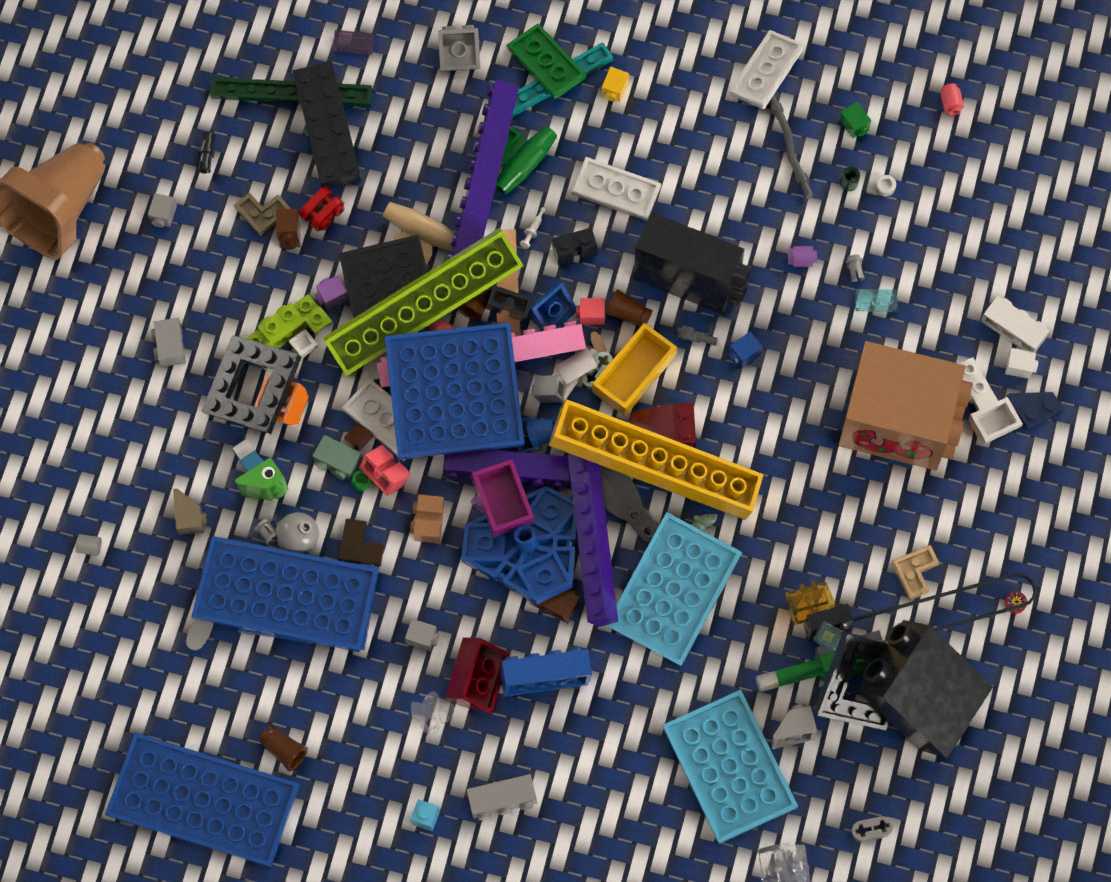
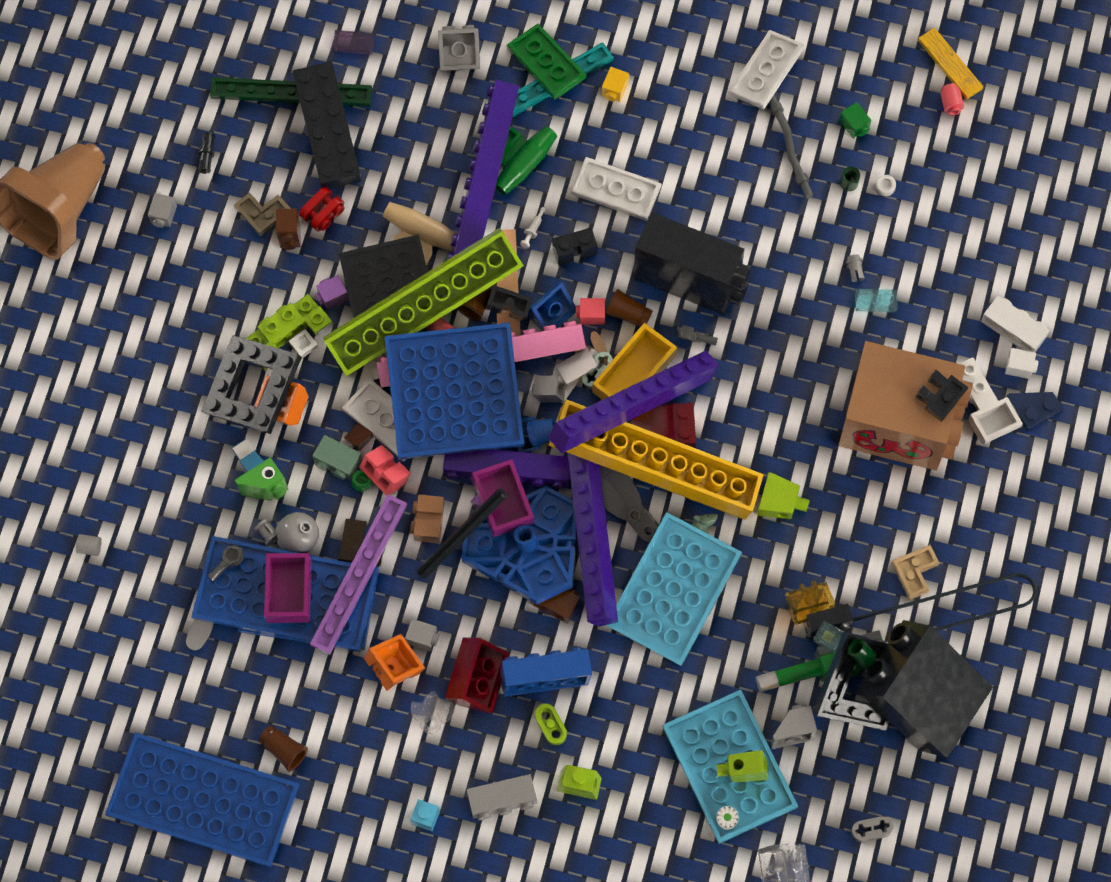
light grey brick [151,318,186,367] -> none
dark tan slope [173,489,207,535] -> none
blue brick [729,332,763,368] -> none
medium lavender brick [788,246,817,267] -> none
tile [1005,591,1027,614] -> none
none -> dark grey plate [208,545,244,582]
none -> magenta piece [264,553,312,623]
none -> medium lavender plate [310,494,407,655]
none -> orange brick [364,634,425,691]
none -> black axle [417,489,508,578]
none -> lime plate [535,704,567,745]
none -> dark purple brick [548,350,719,454]
none -> lime torso [557,765,602,800]
none -> white tile [716,806,739,830]
none -> lime torso [717,750,769,782]
none -> lime torso [757,472,810,519]
none -> dark green beam [847,639,876,668]
none -> black plate [915,370,969,422]
none -> yellow tile [918,28,983,100]

